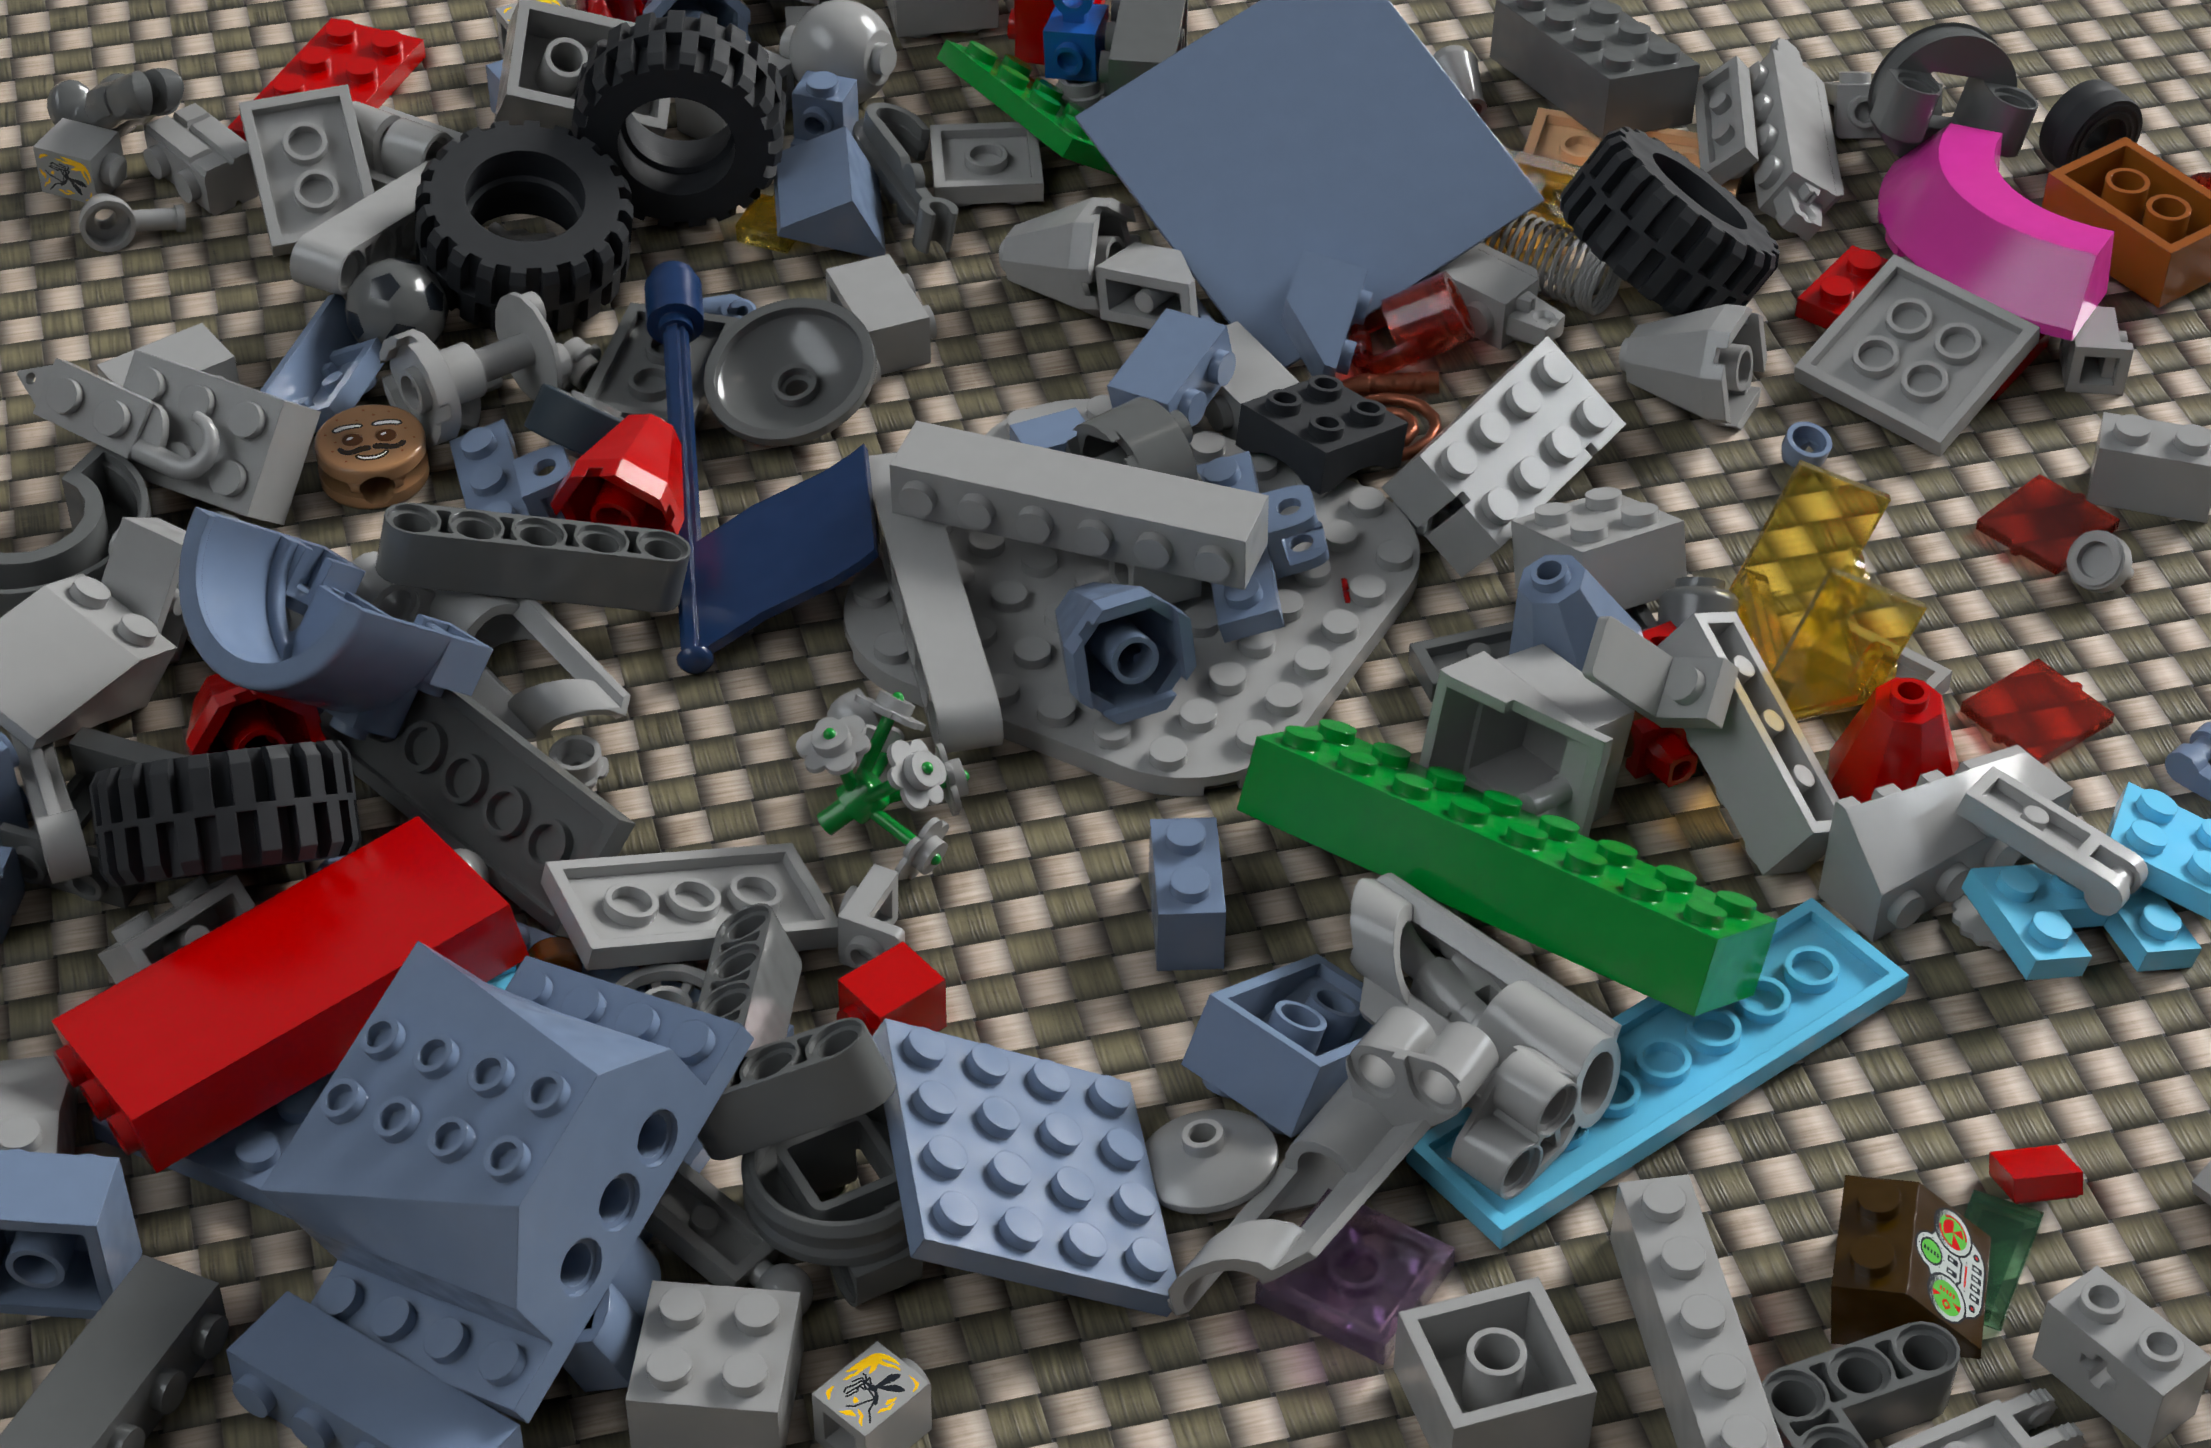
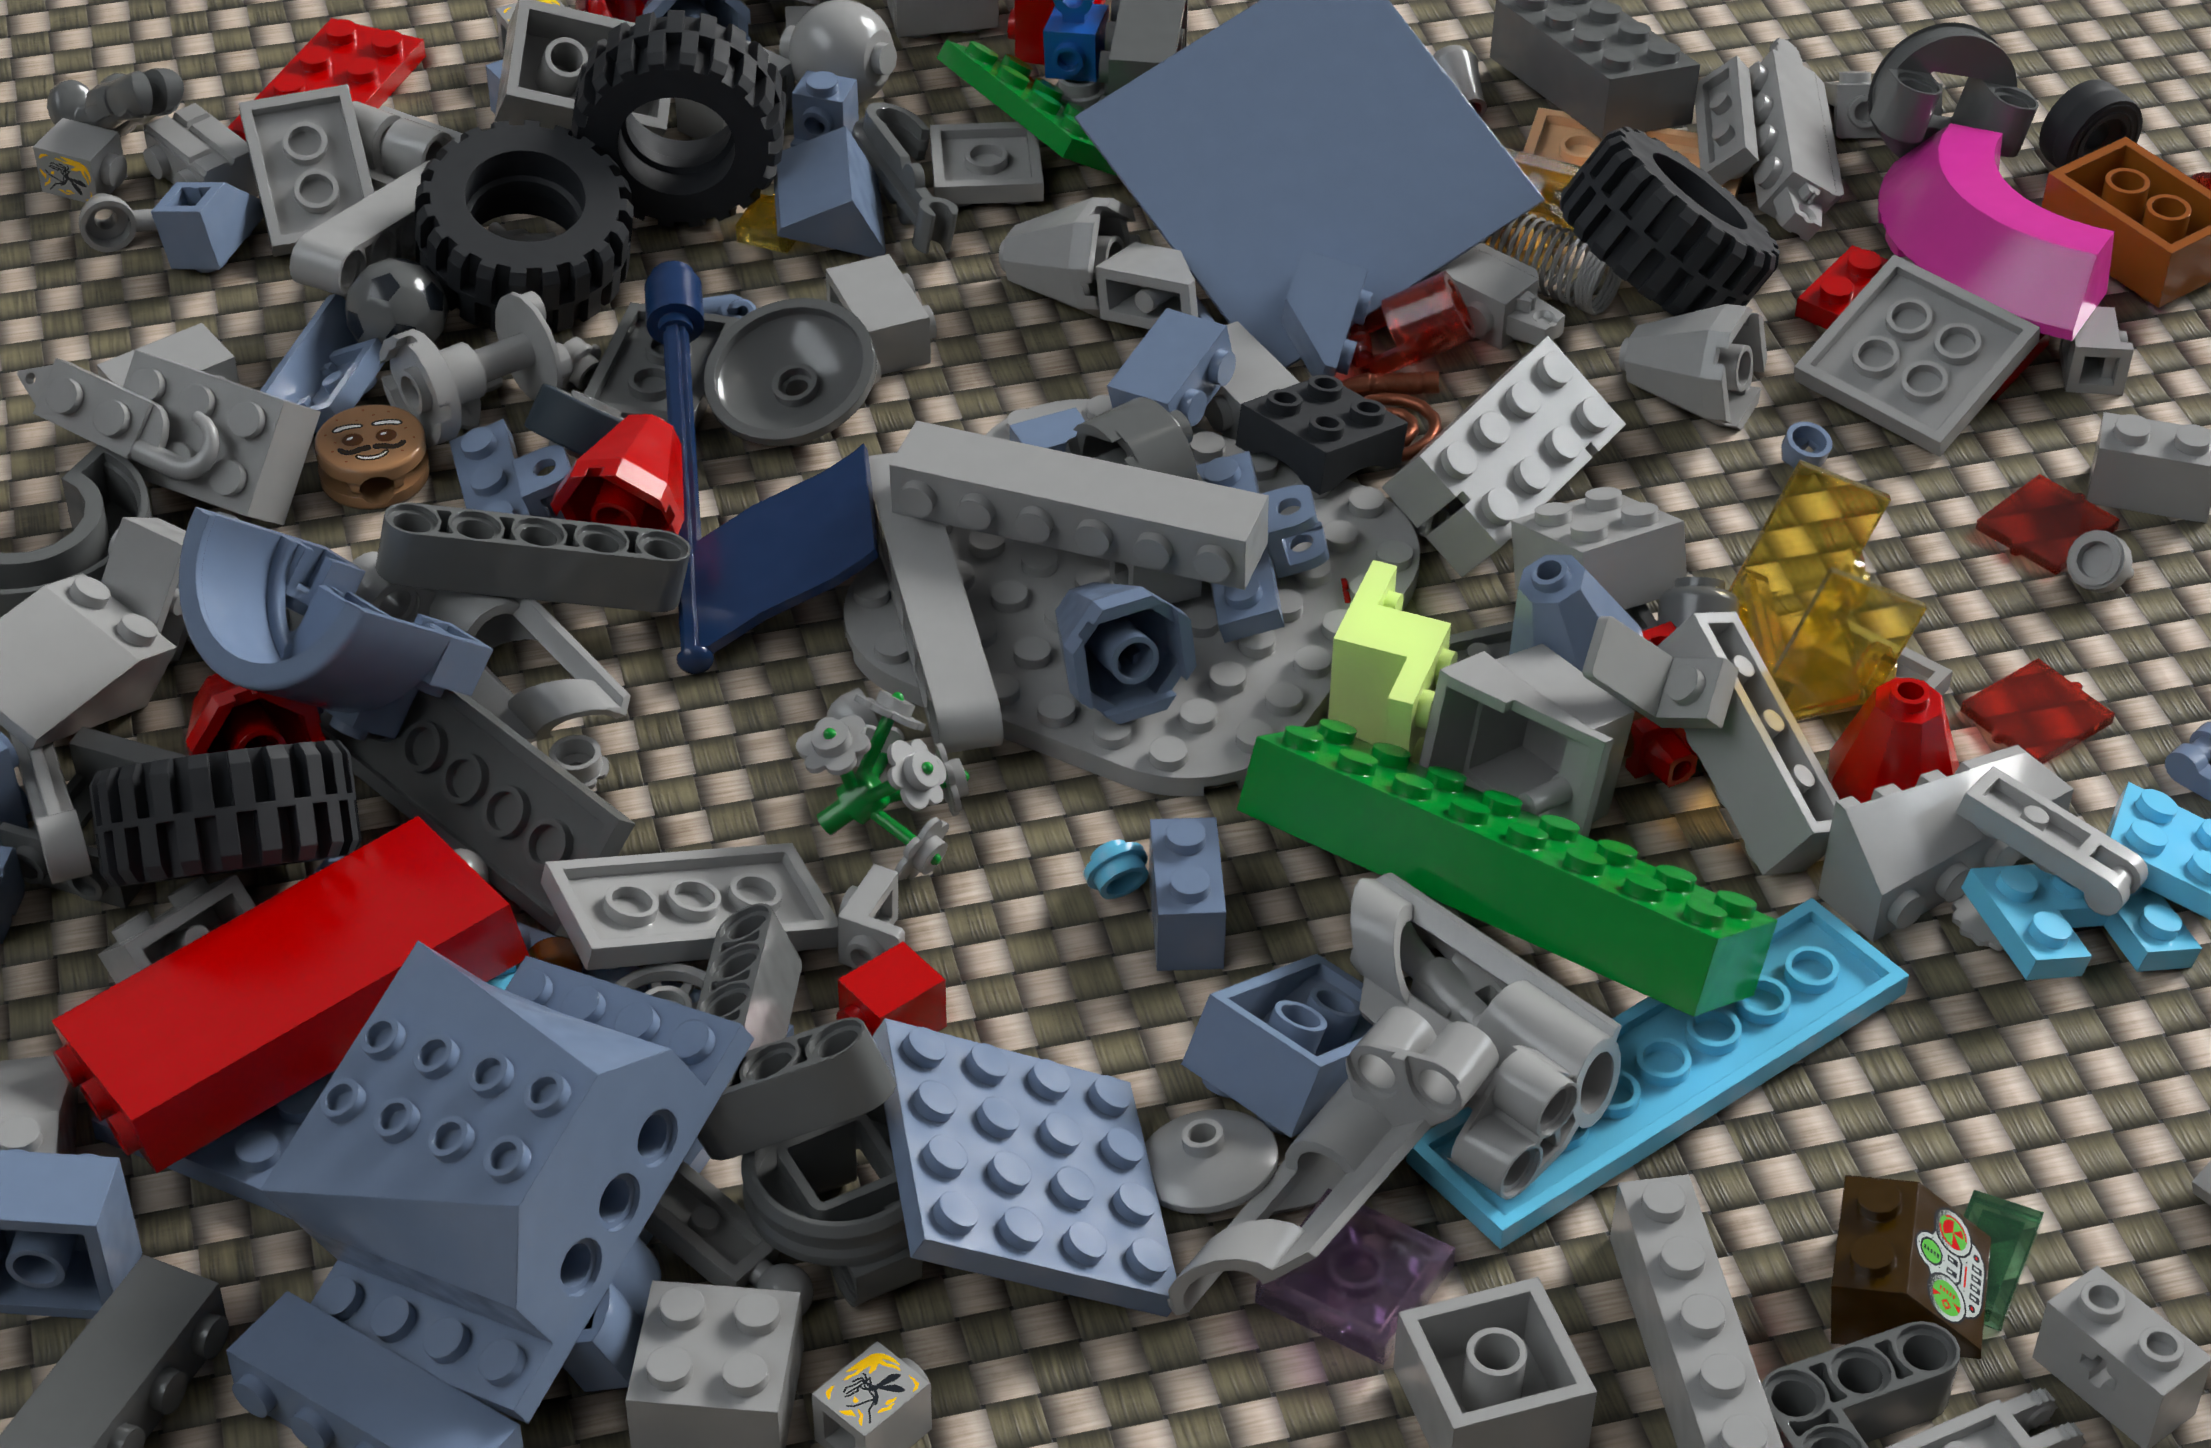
red tile [1989,1145,2083,1204] -> none
none -> sand blue slope [151,182,264,273]
none -> medium azure plate [1083,840,1149,899]
none -> yellowish green bracket [1328,560,1458,764]

